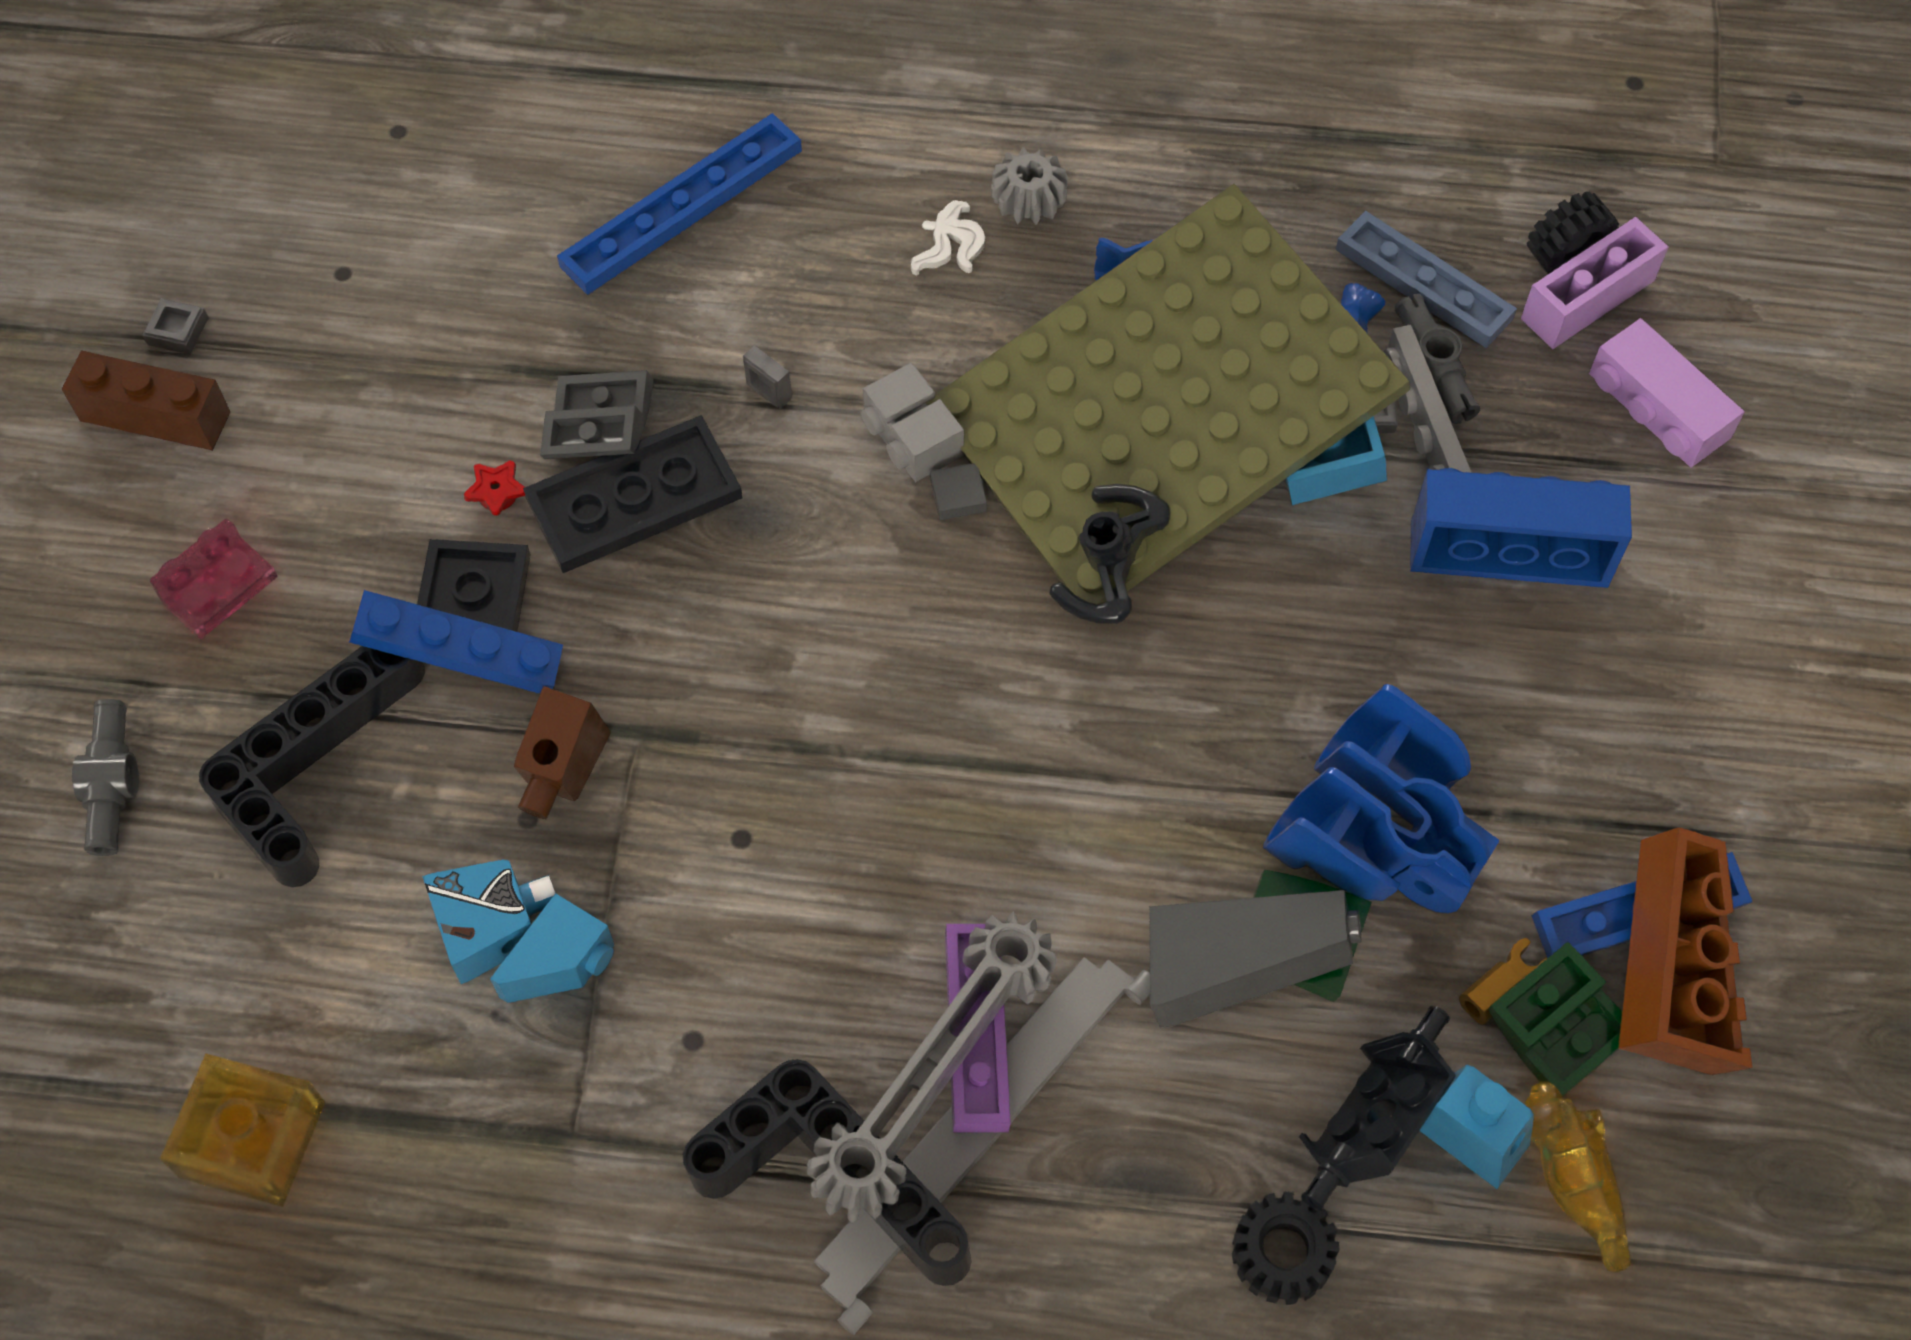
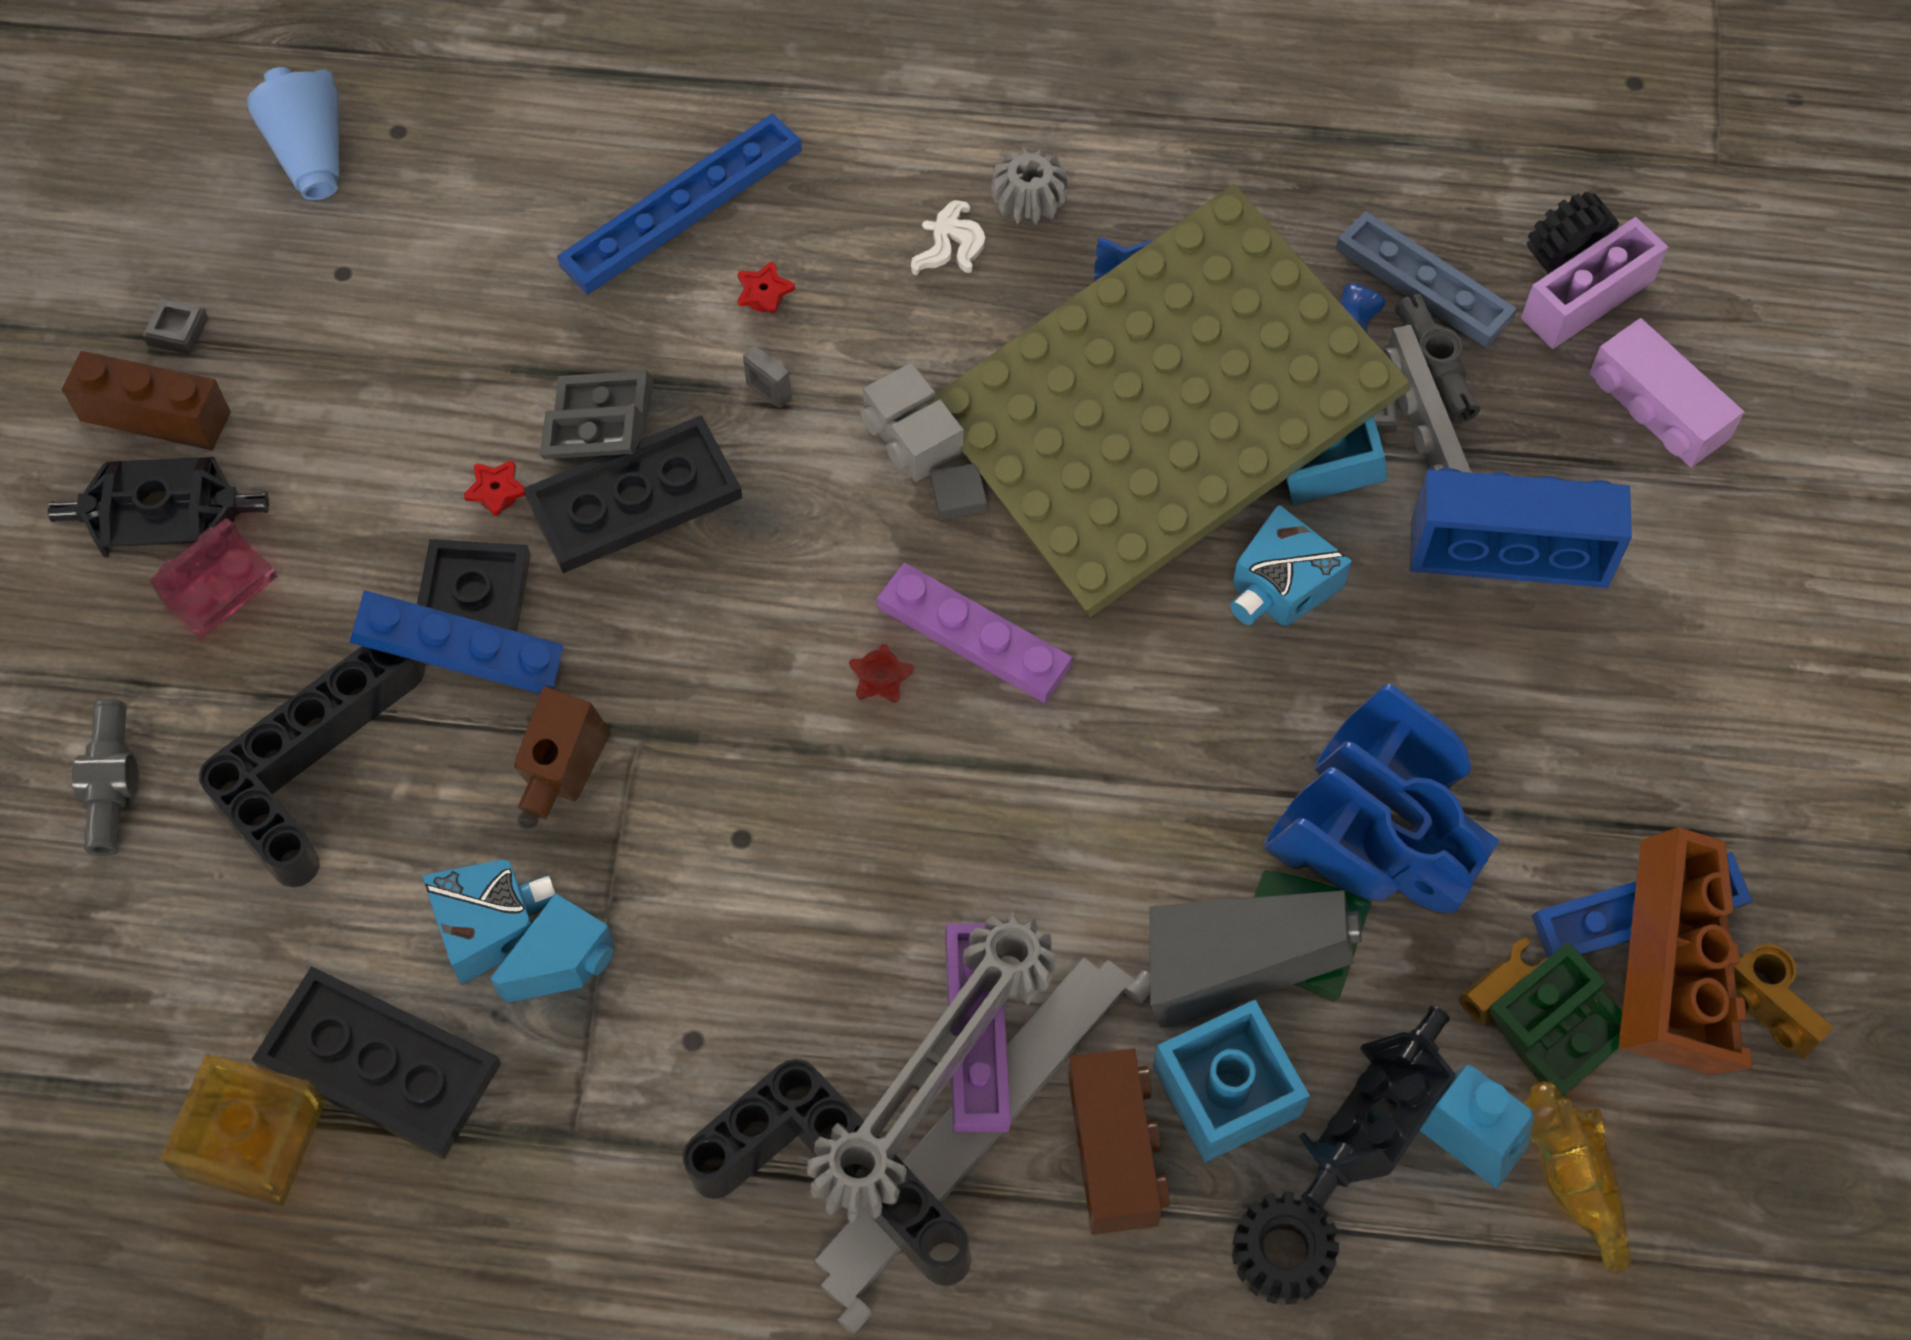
black piece [1049,484,1170,624] -> none
none -> black plate [48,457,269,557]
none -> light blue cone [246,67,339,200]
none -> black plate [251,966,501,1159]
none -> red plate [737,262,795,314]
none -> clear red plate [849,644,914,703]
none -> medium lavender plate [877,563,1072,704]
none -> reddish brown brick [1067,1048,1169,1235]
none -> dark azure brick [1152,1000,1310,1163]
none -> dark azure torso [1230,505,1352,626]
none -> pearl gold plate [1733,944,1834,1060]

